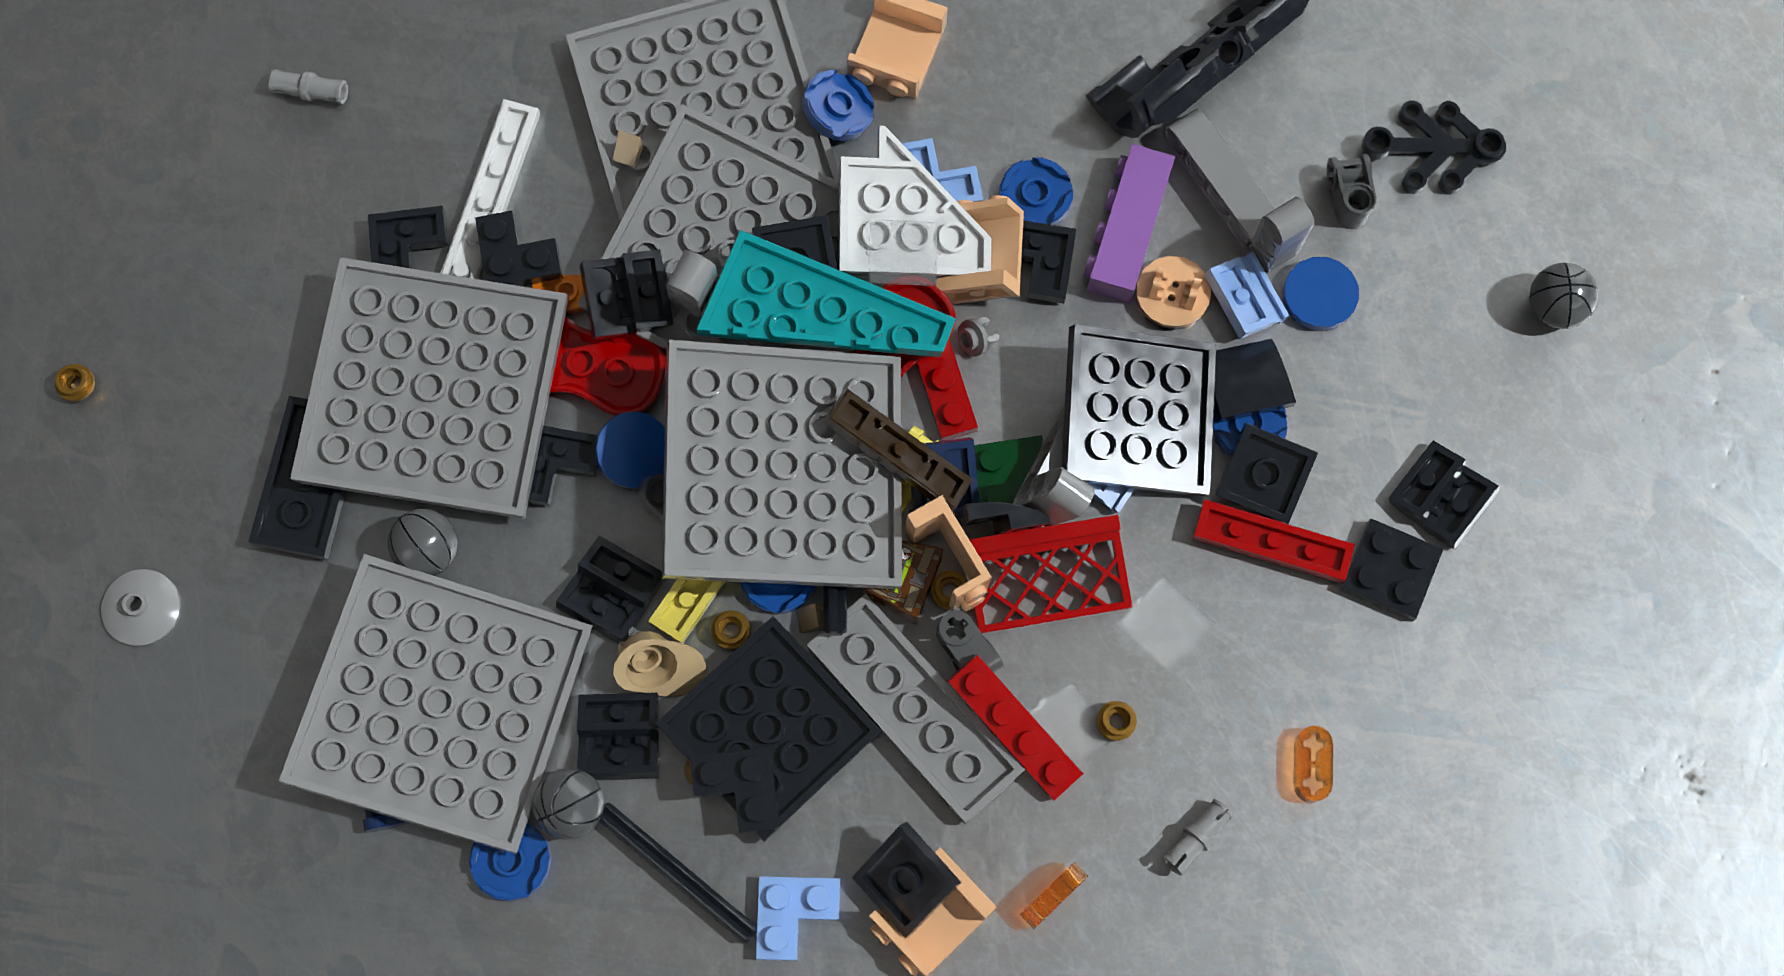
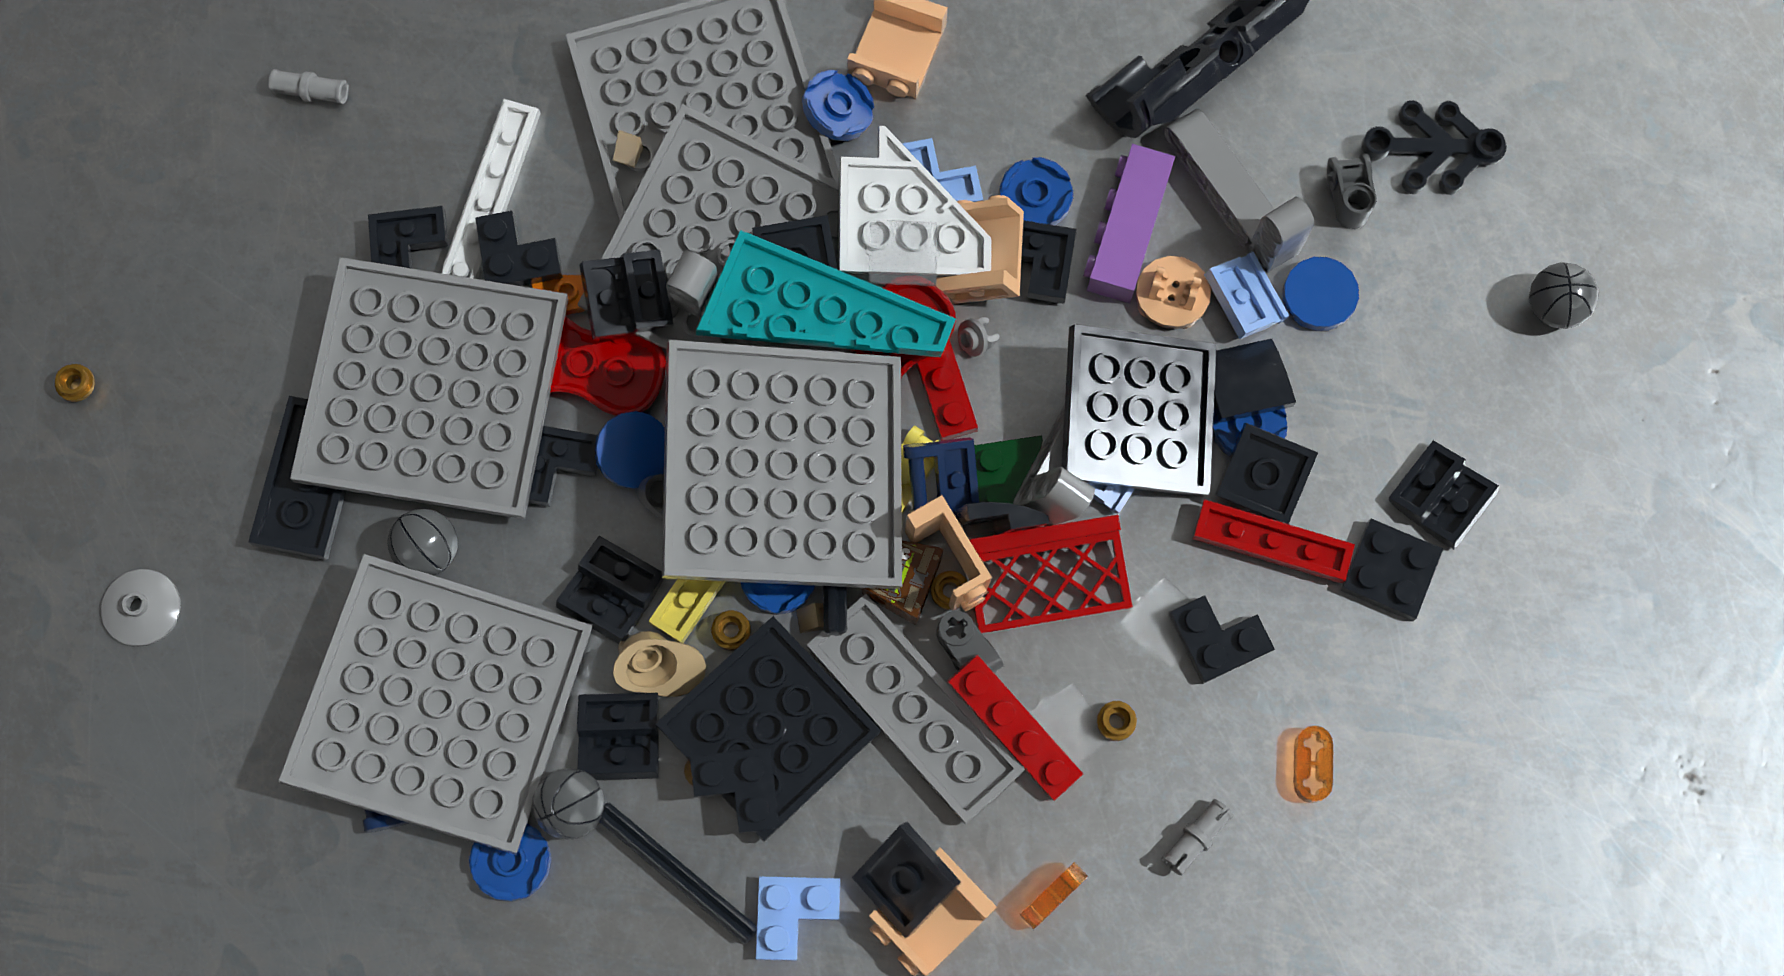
dark brown plate [823,388,973,512] -> none
none -> black plate [1168,595,1275,684]

